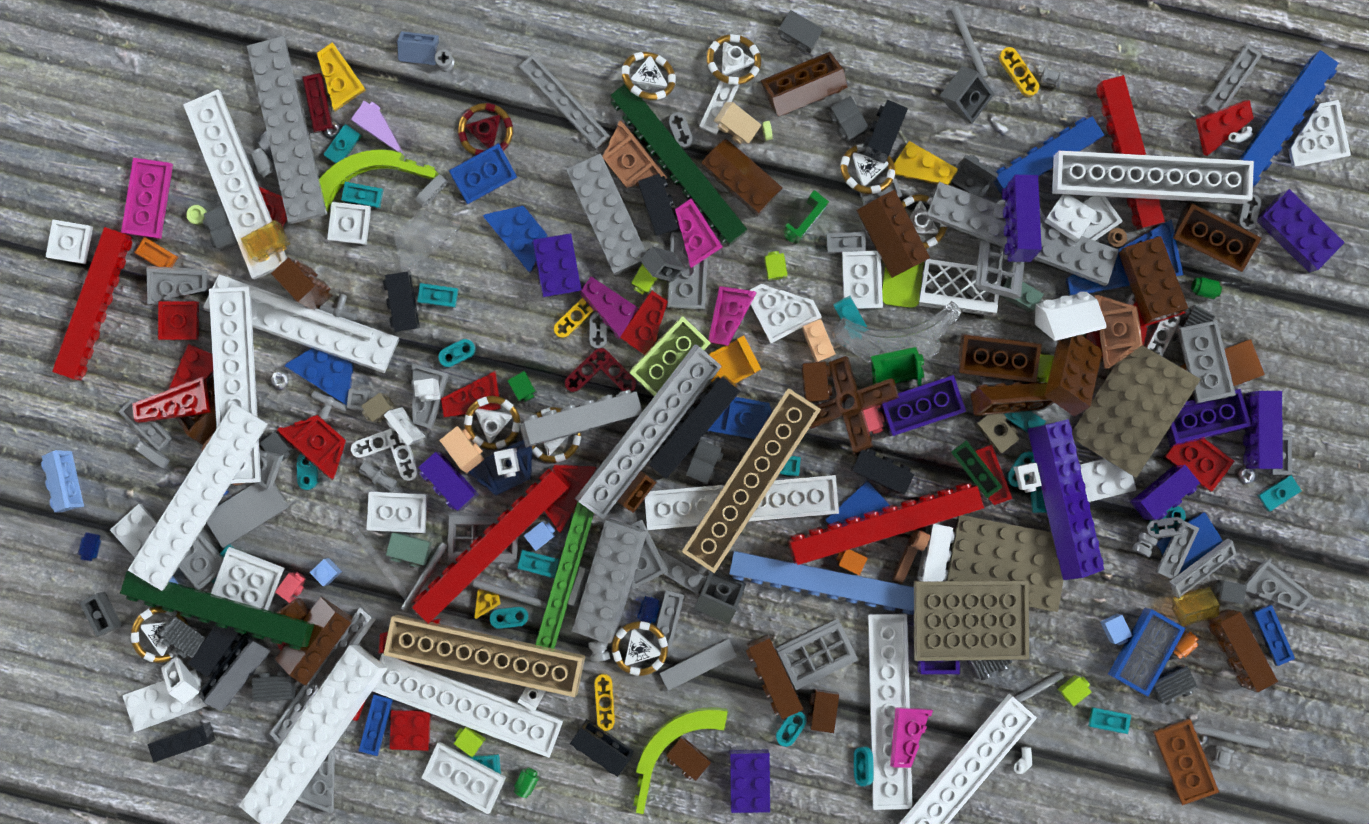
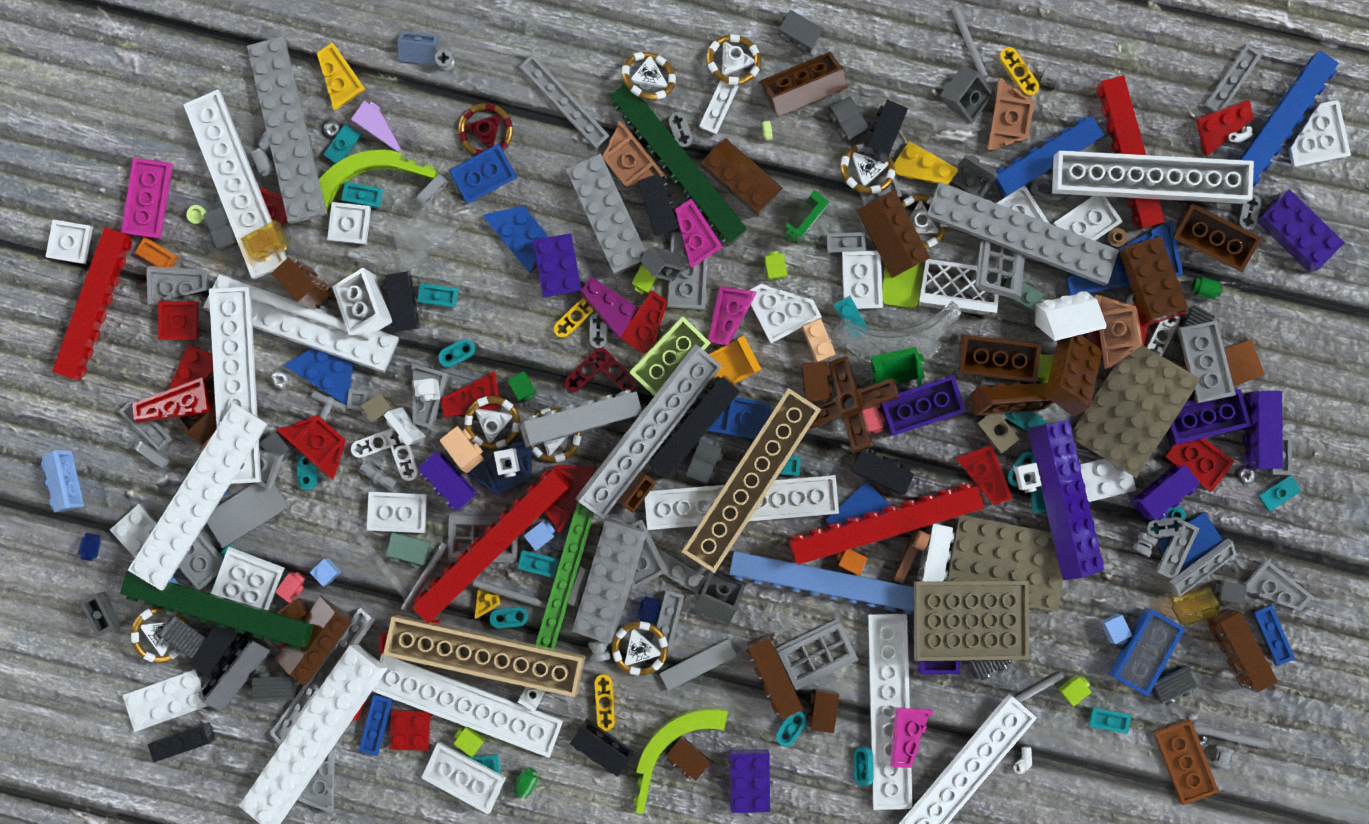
white slope [161,656,199,704] -> none
dark red tile [302,73,334,133] -> none
tan brick [714,102,761,145] -> none
dark green brick [951,440,1002,498] -> none
dark purple brick [1002,174,1042,262] -> none
white plate [1044,194,1097,243] -> none
orange brick [1173,631,1199,659] -> none
none -> white slope [332,268,392,335]
none -> nougat wing [987,78,1034,152]

